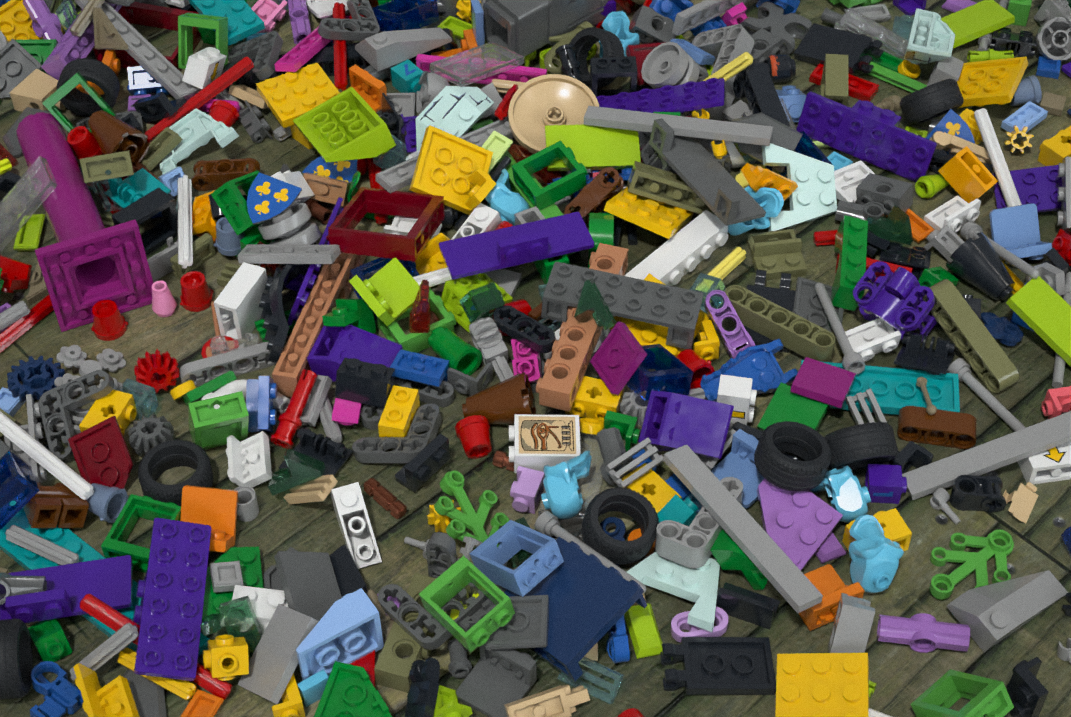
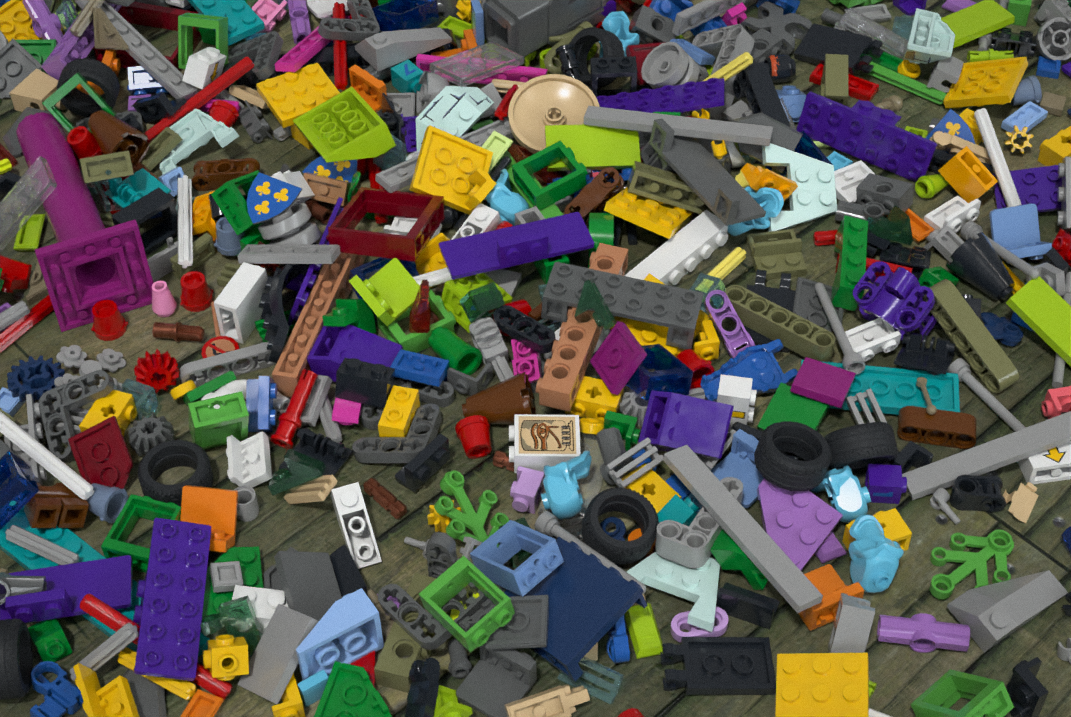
clear bar [210,333,260,356] -> none
black tyre [900,78,964,126] -> none
none -> copper axle [152,322,204,342]

